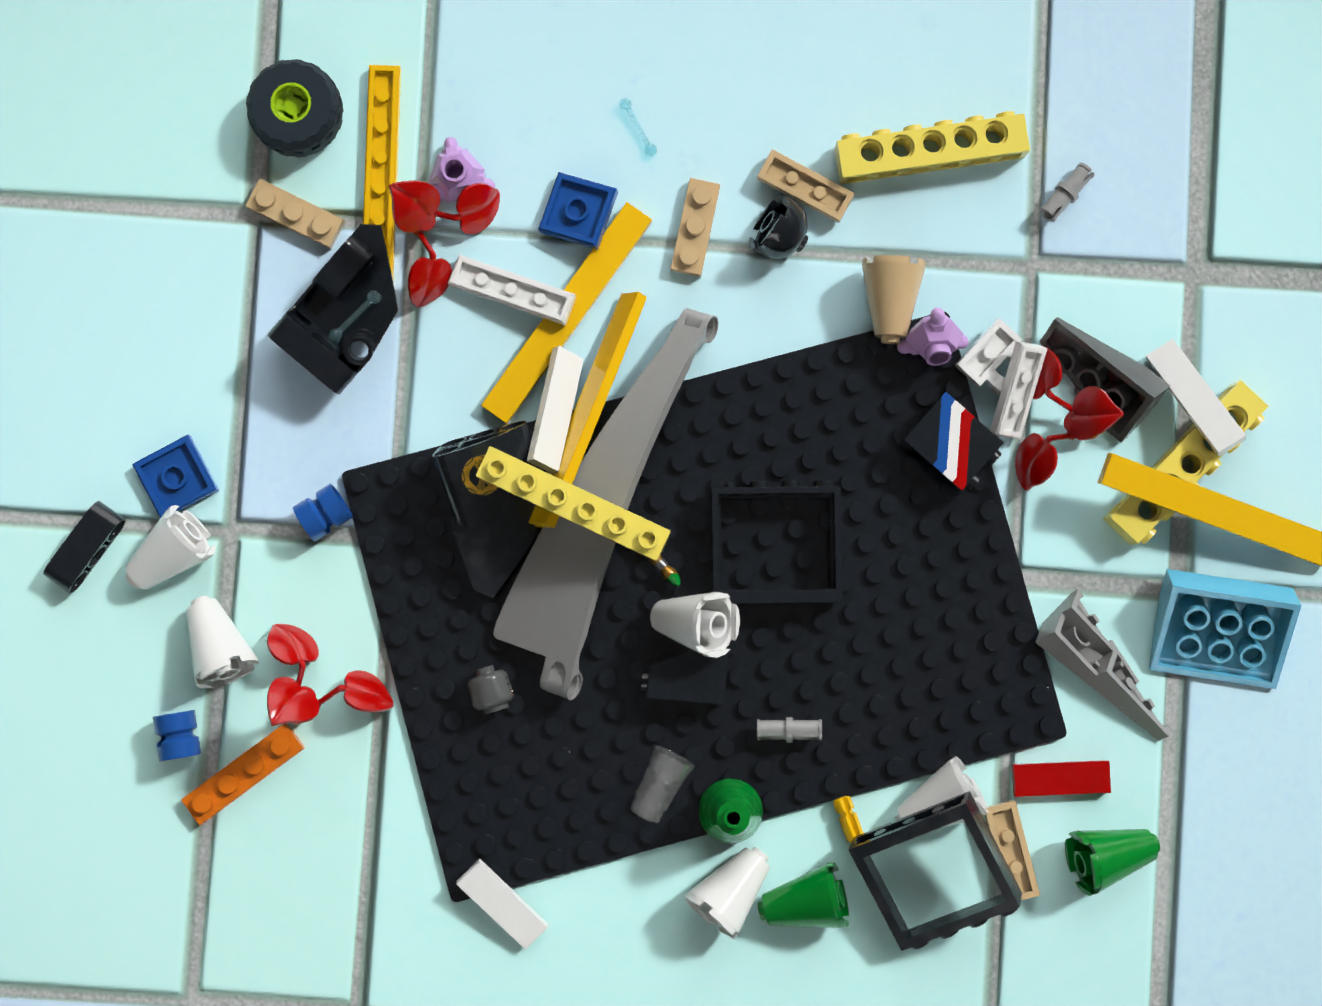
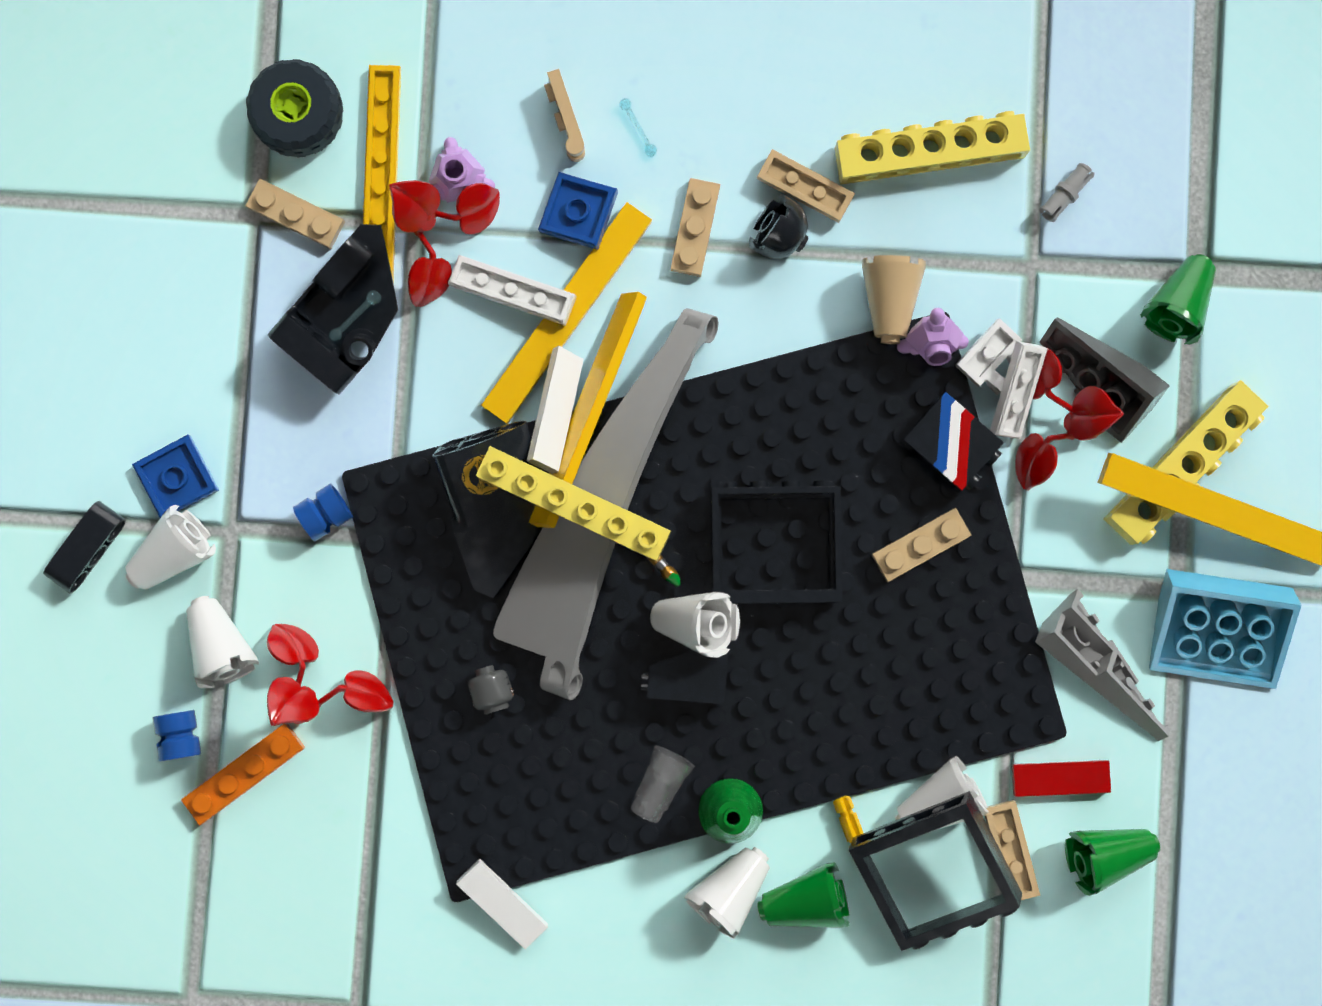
light grey pin [757,717,822,743] -> none
white tile [1146,339,1246,457] -> none
none -> tan plate [544,69,585,162]
none -> tan plate [871,508,972,582]
none -> green cone [1140,254,1216,345]

